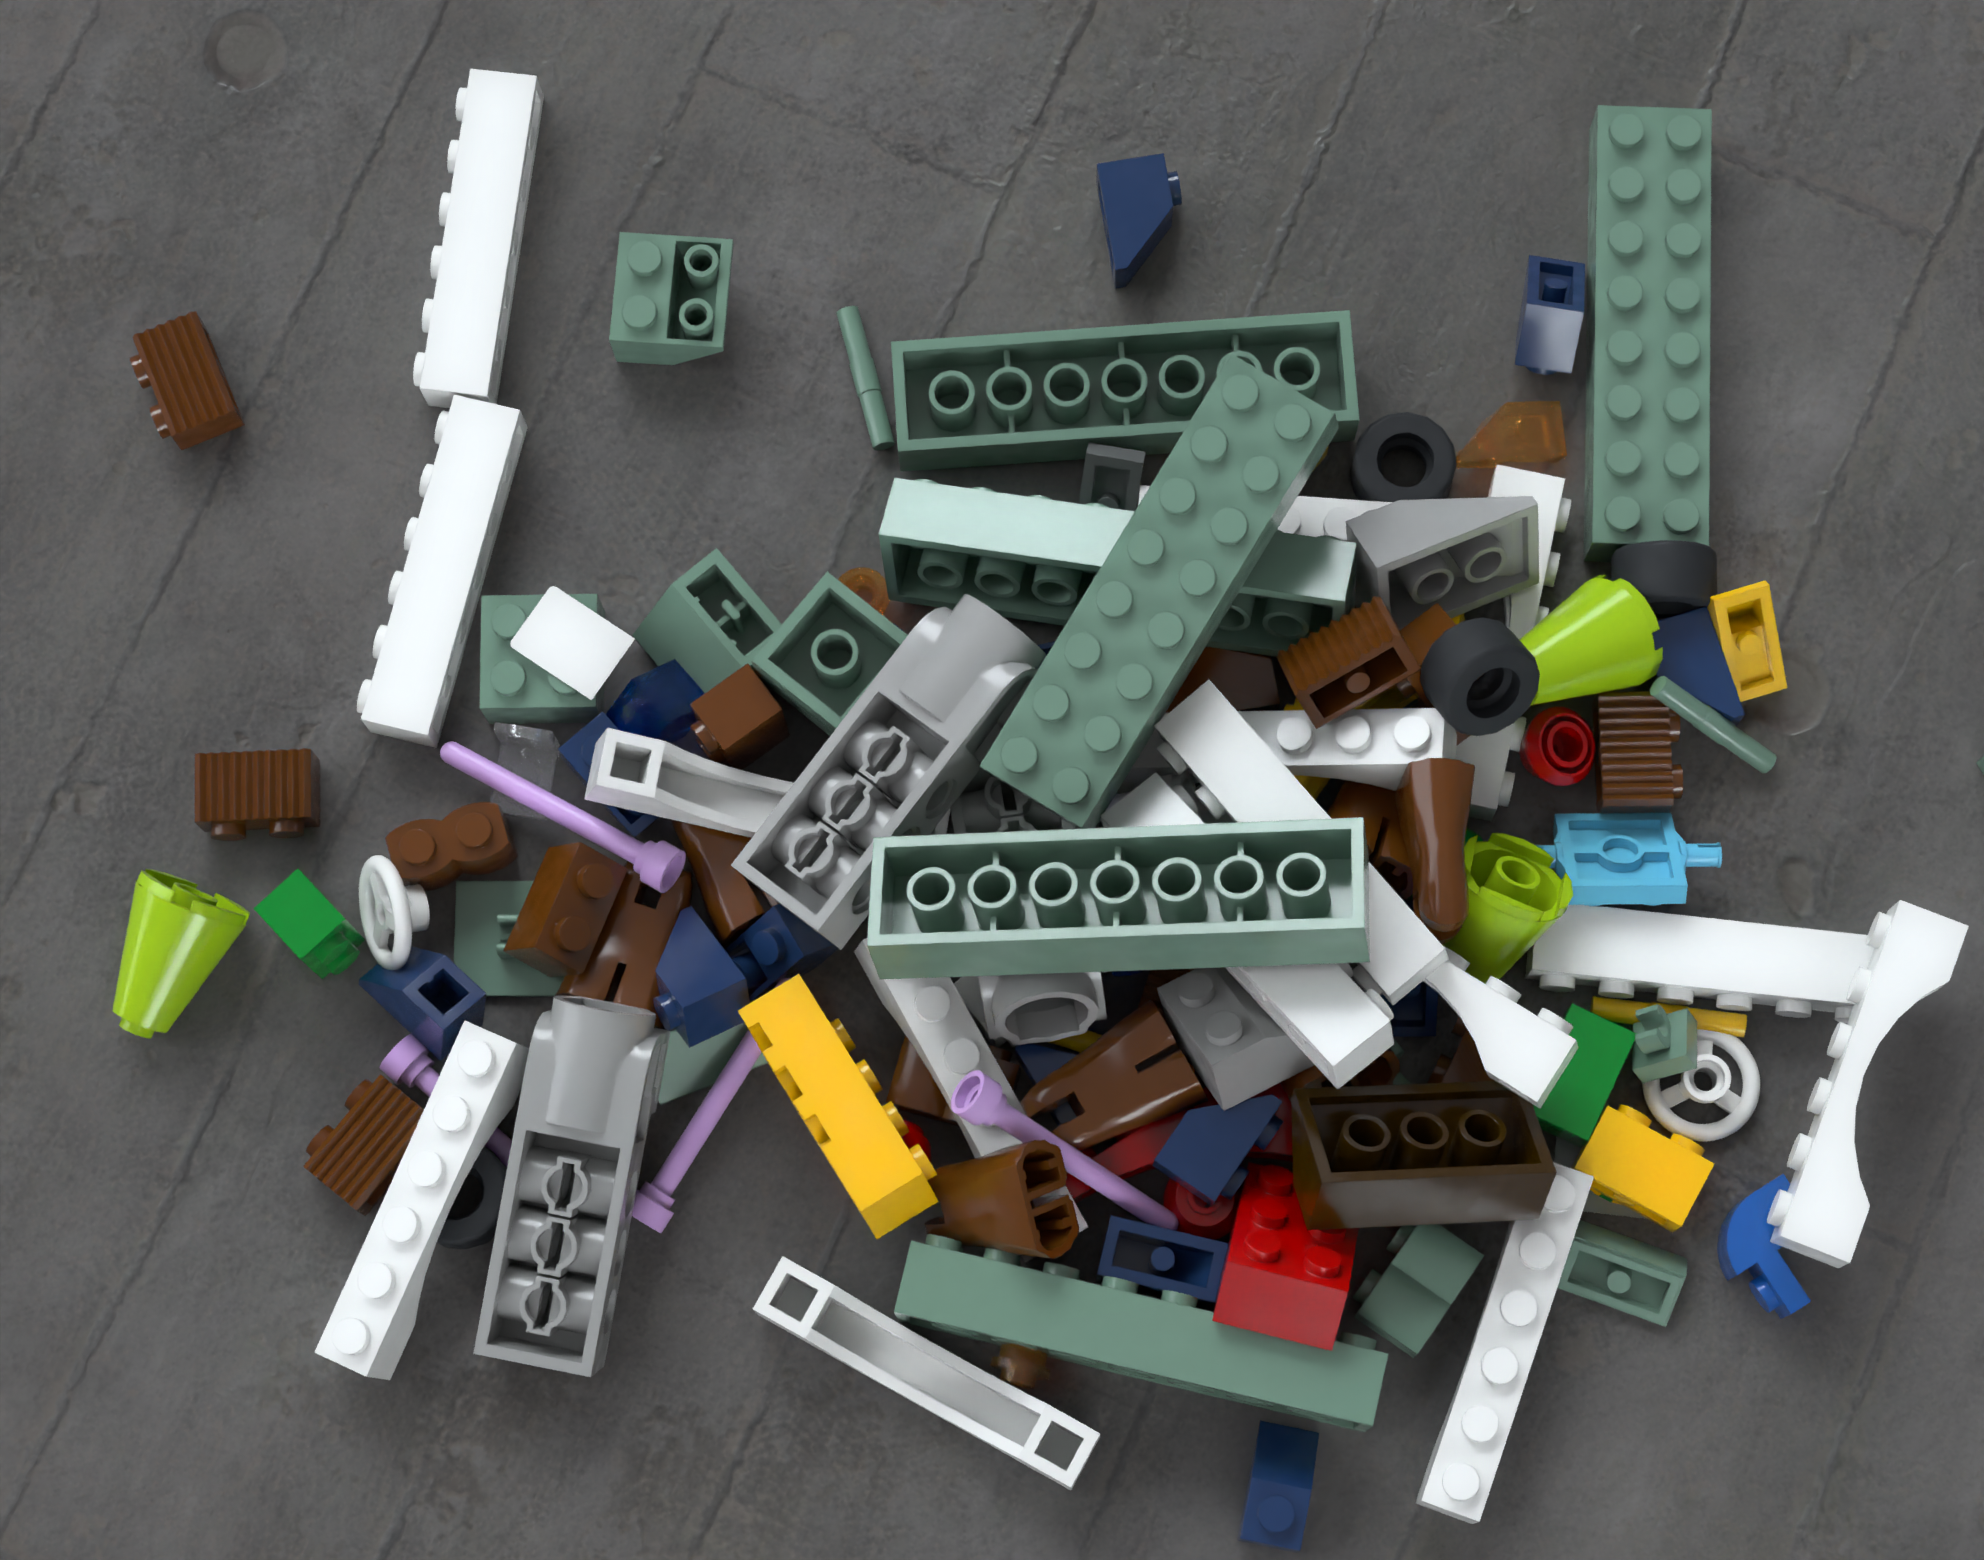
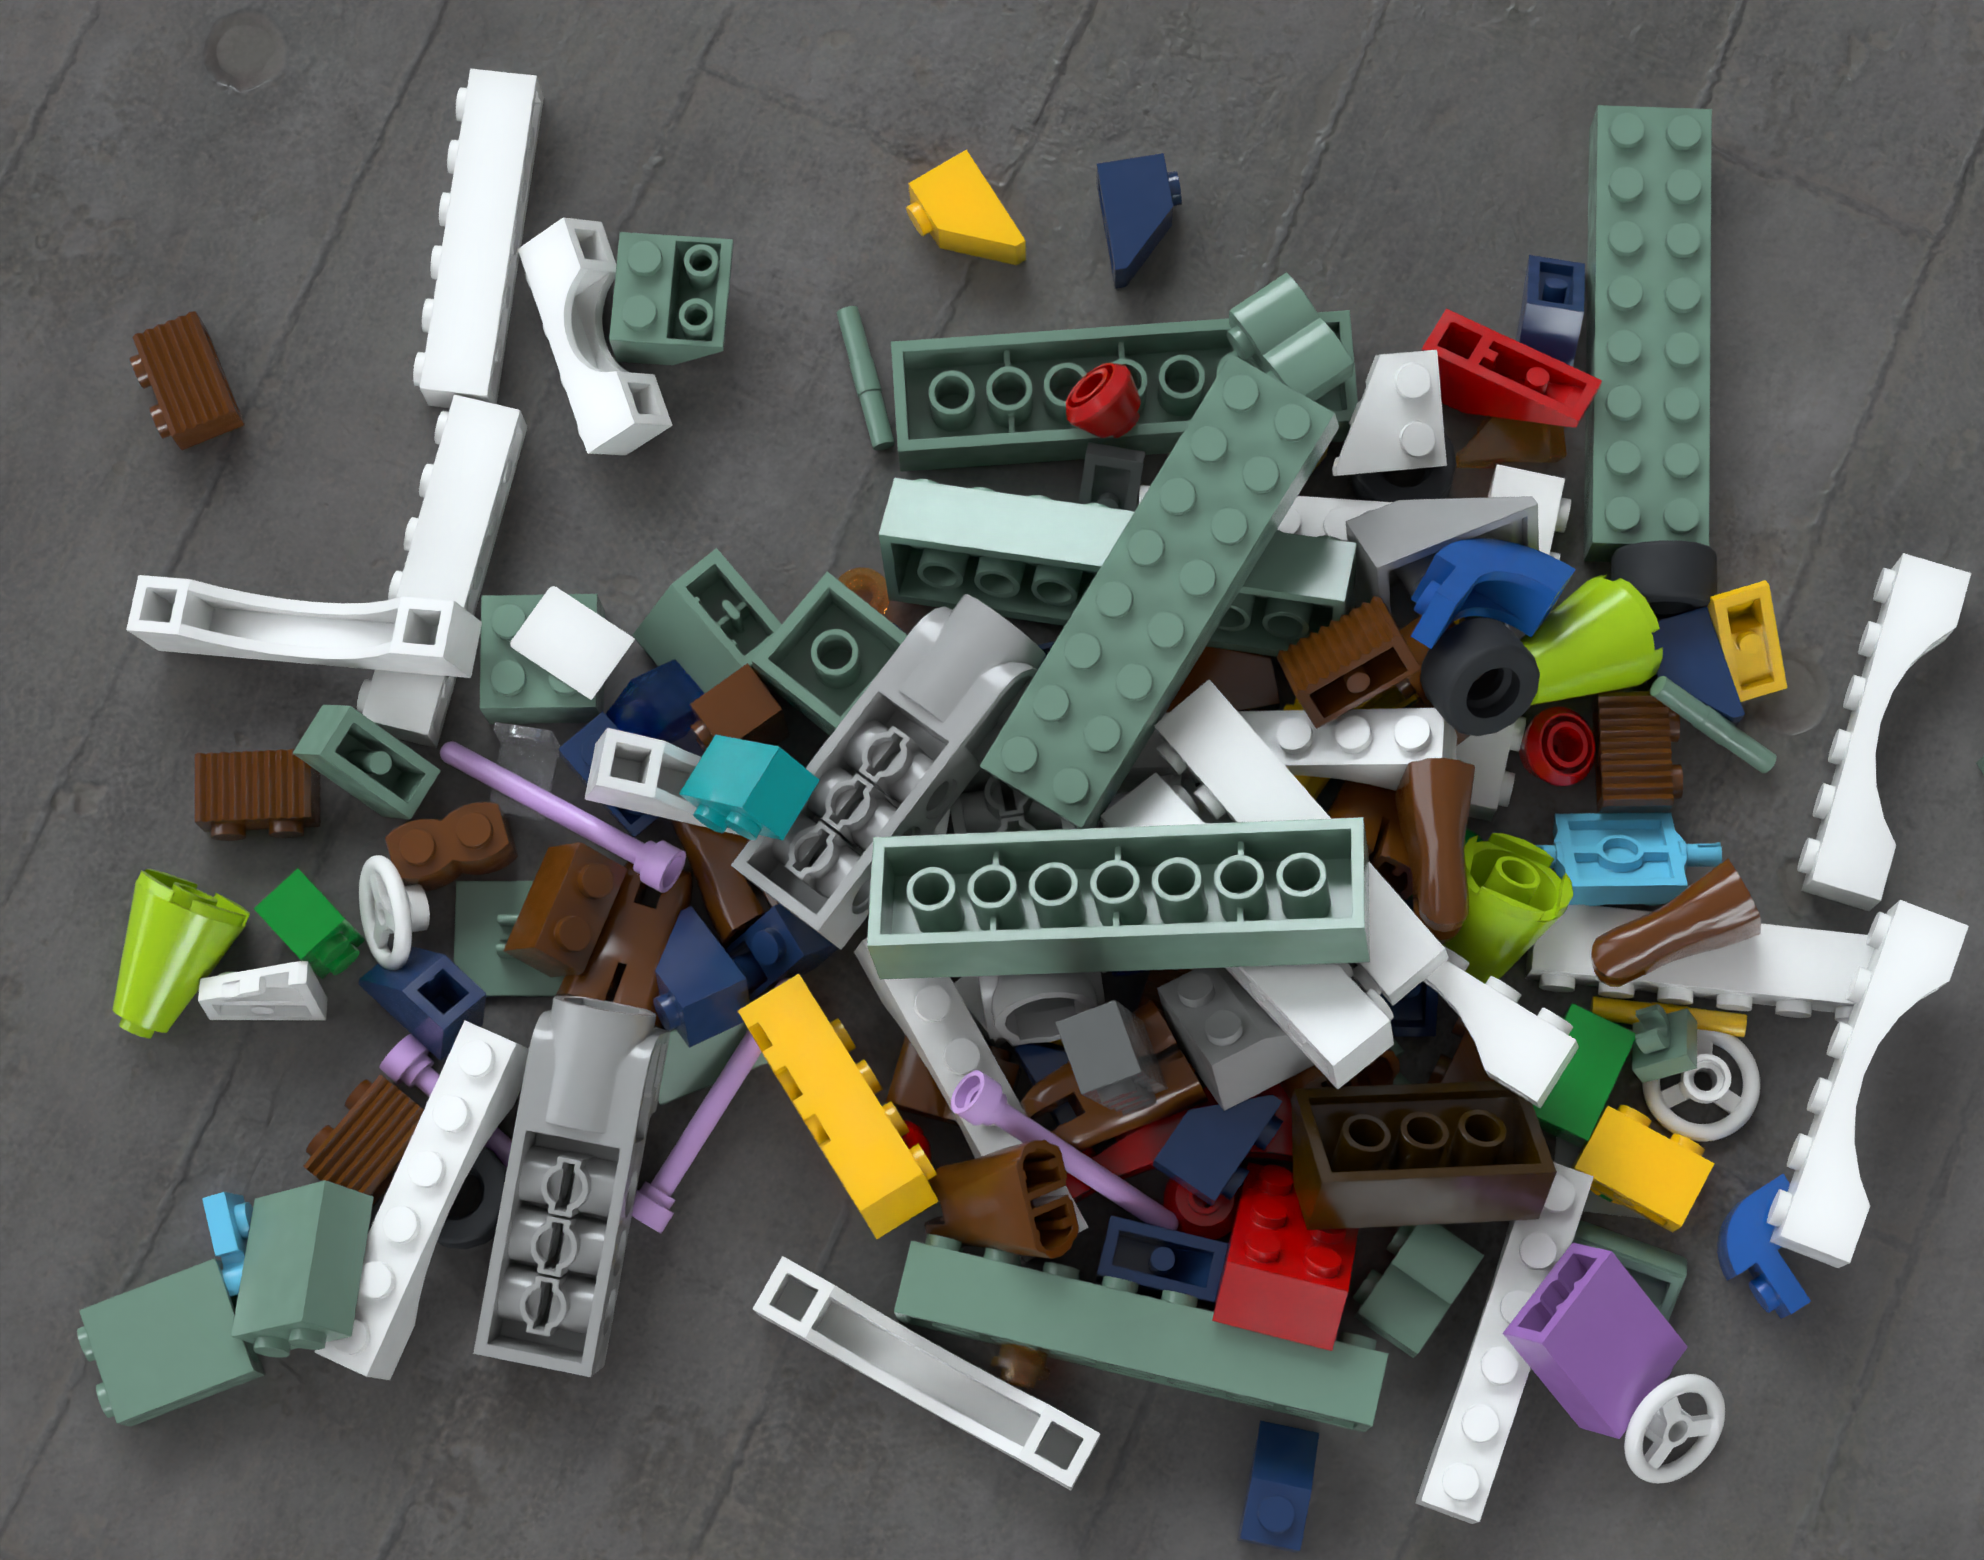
none -> sand green brick [77,1258,265,1427]
none -> white arch [126,575,482,678]
none -> white wing [198,961,328,1021]
none -> medium azure plate [202,1192,253,1297]
none -> sand green brick [231,1180,374,1357]
none -> sand green brick [293,705,441,819]
none -> white arch [518,217,672,455]
none -> teal brick [679,735,820,841]
none -> yellow slope [906,149,1026,265]
none -> dark grey brick [1055,1000,1168,1115]
none -> red cone [1066,363,1141,438]
none -> sand green brick [1226,272,1354,401]
none -> white wing [1332,350,1447,476]
none -> blue arch [1411,538,1576,649]
none -> red slope [1421,309,1602,428]
none -> medium lavender brick [1503,1242,1688,1439]
none -> reddish brown piece [1591,858,1761,987]
none -> white piece [1624,1374,1725,1484]
none -> white arch [1797,553,1971,911]

